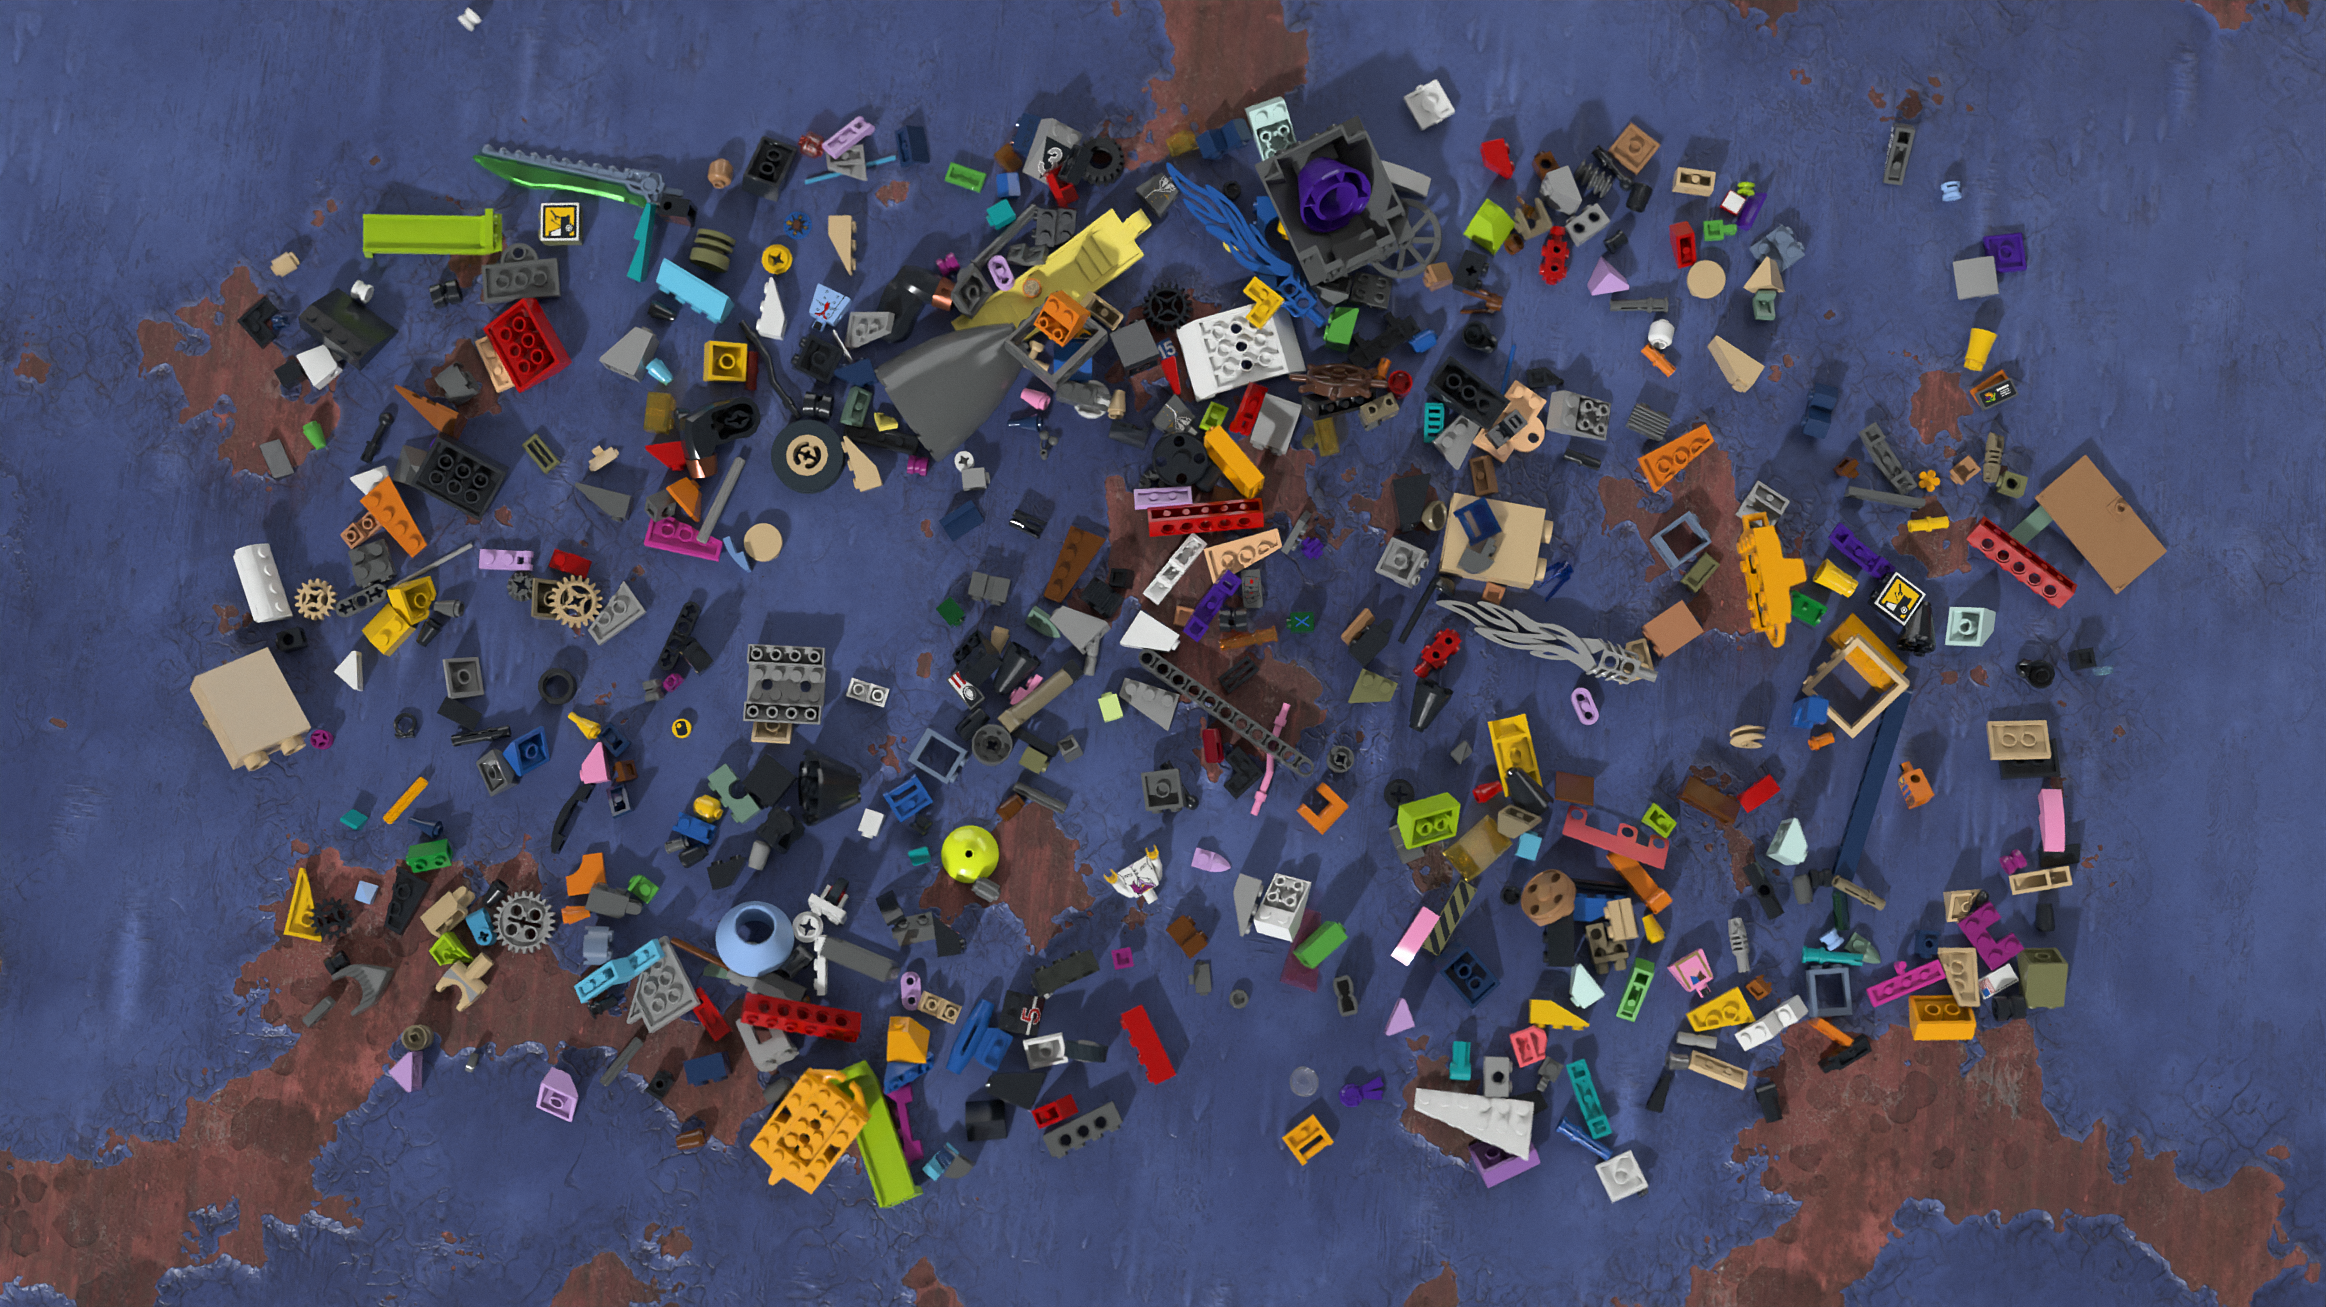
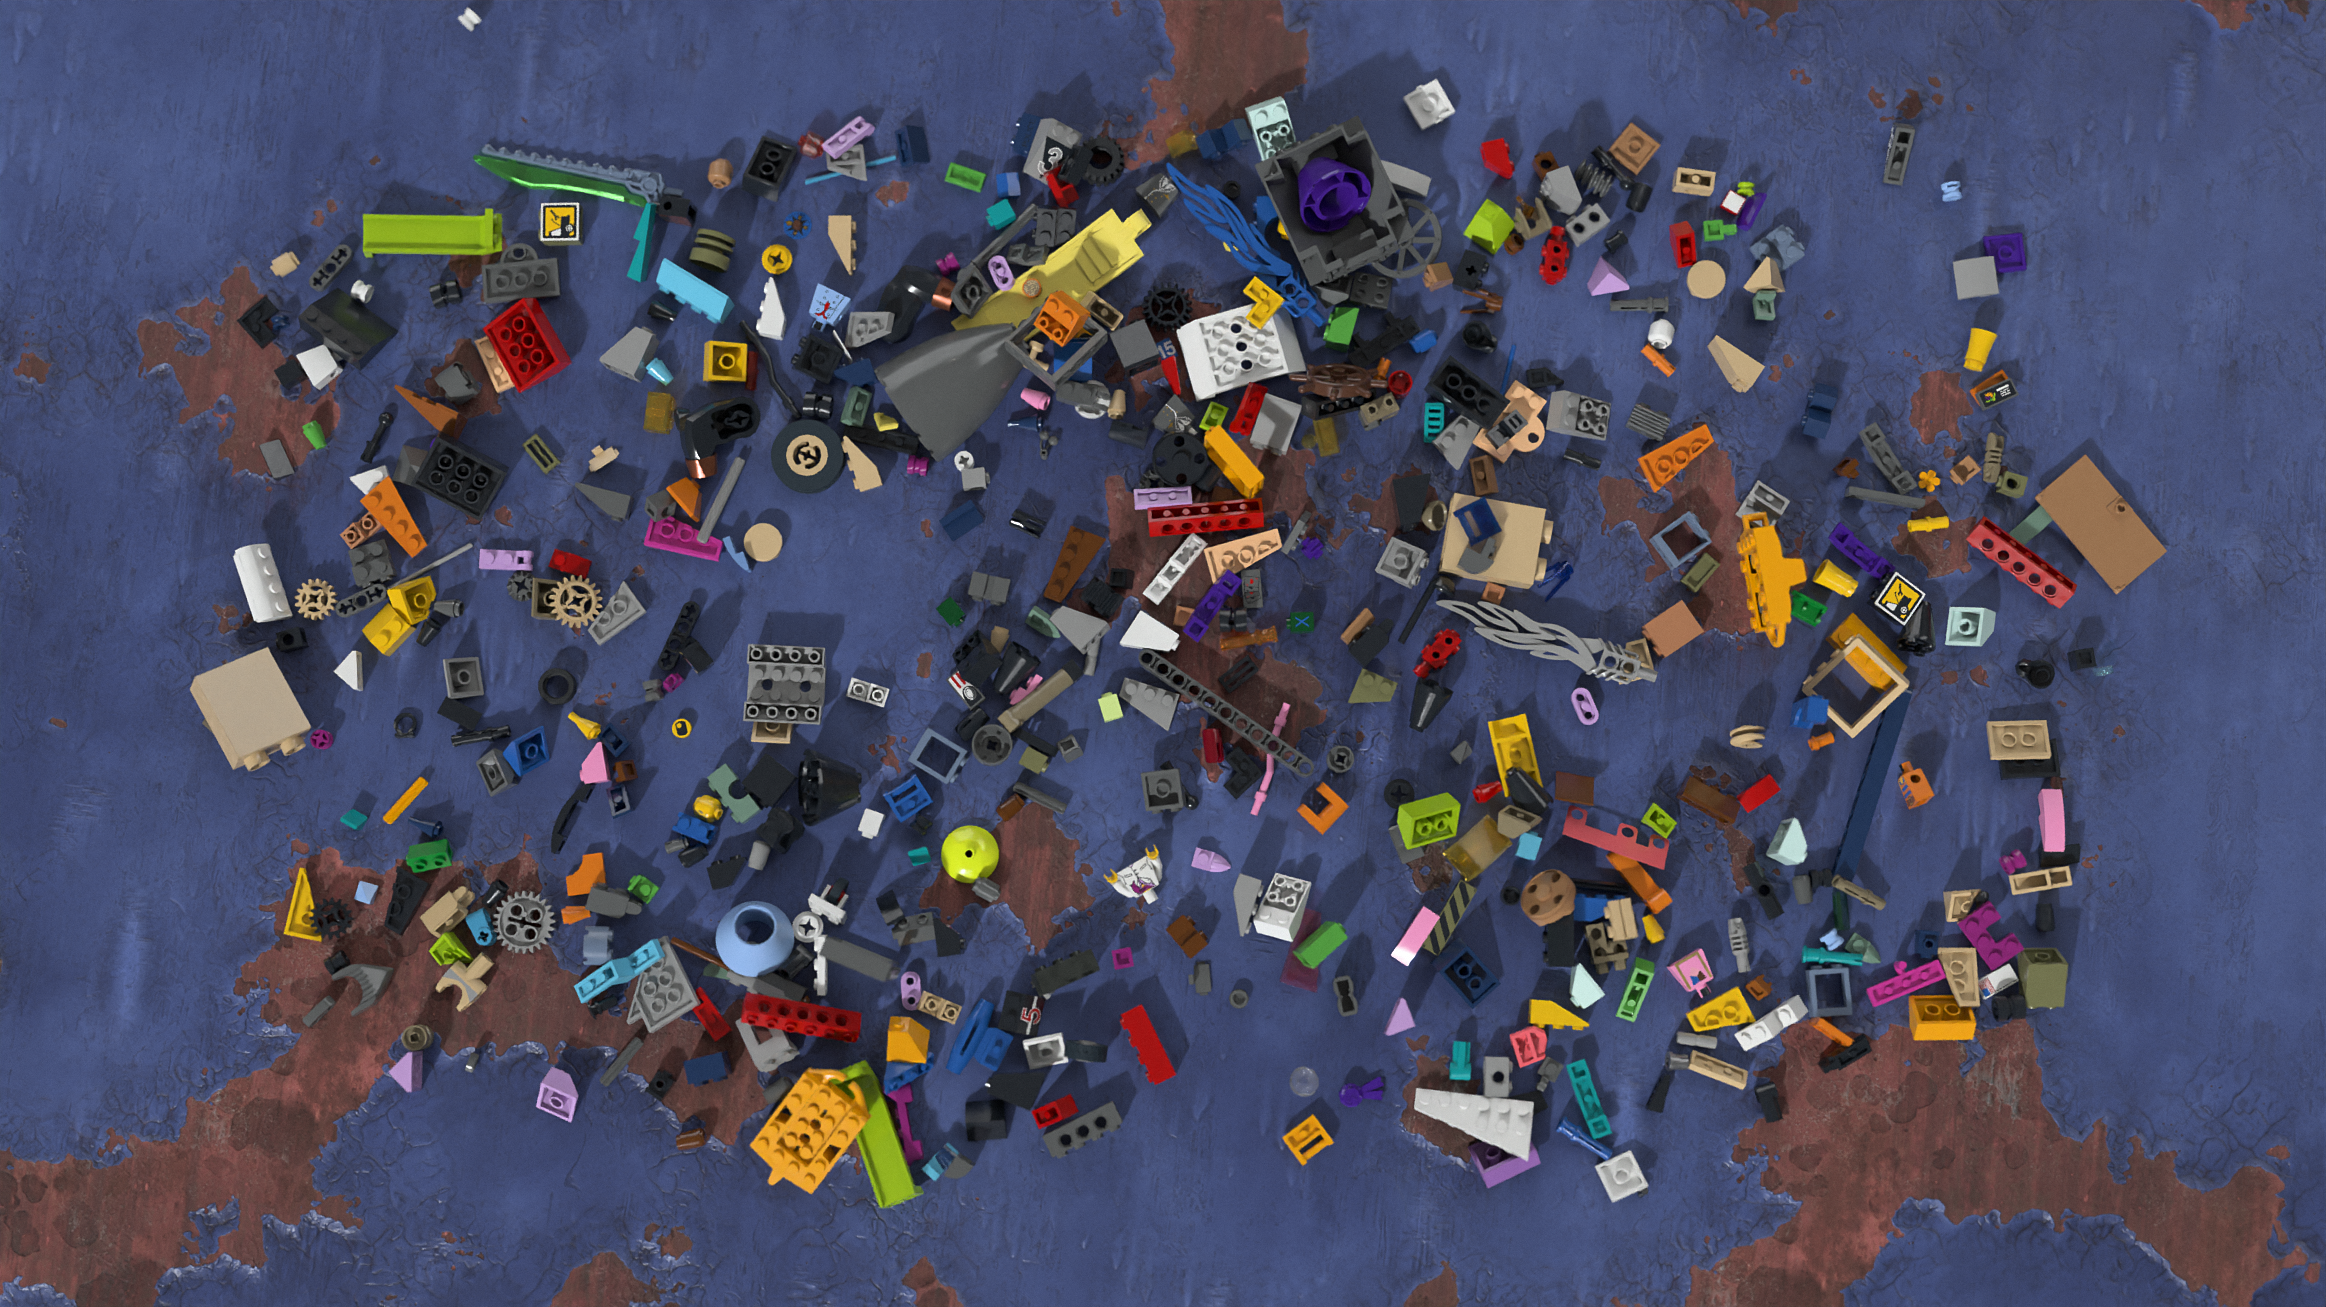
red slope [645,441,687,471] -> none
clear orange panel [994,143,1023,173] -> none
none -> dark grey beam [309,244,354,292]

